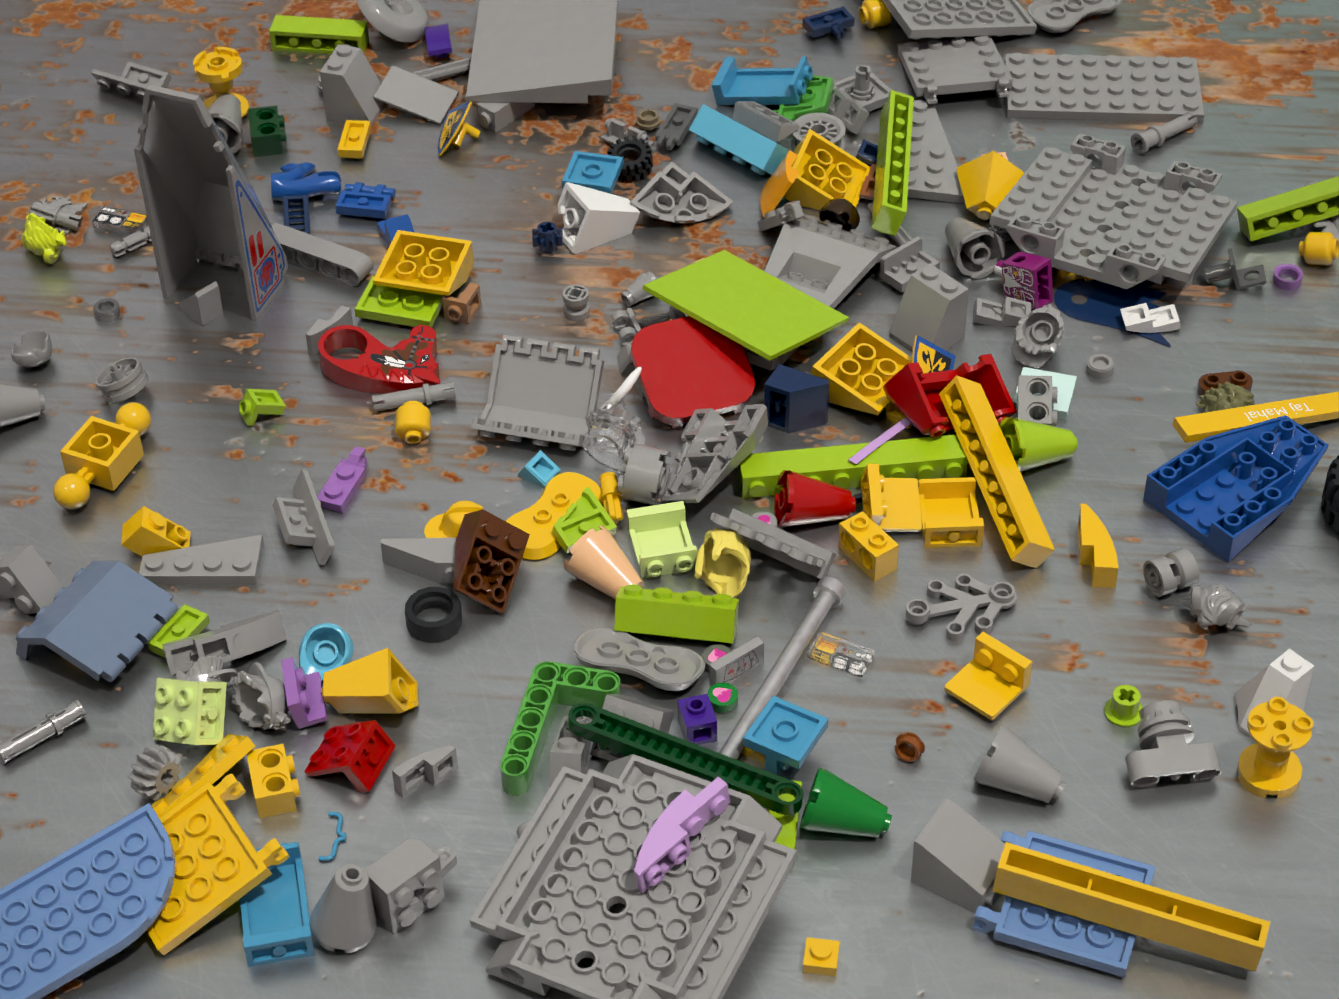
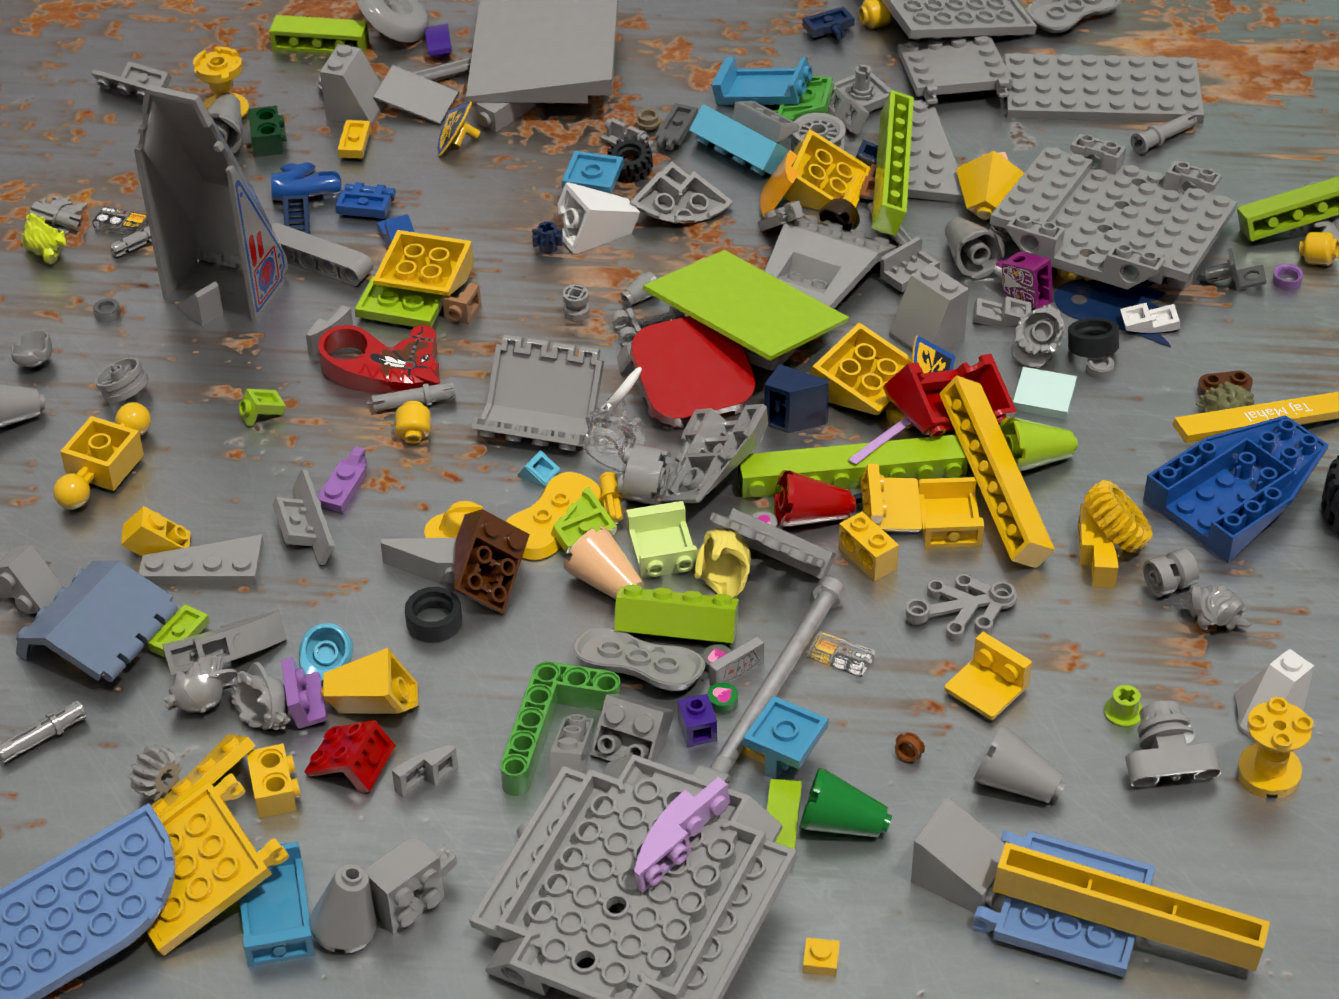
yellowish green bracket [153,678,227,745] -> none
dark azure piece [319,812,346,861] -> none
dark green gear [568,703,804,815] -> none
light grey brick [1017,375,1058,427] -> none
none -> black tyre [1068,318,1119,358]
none -> yellow gear [1084,480,1153,553]

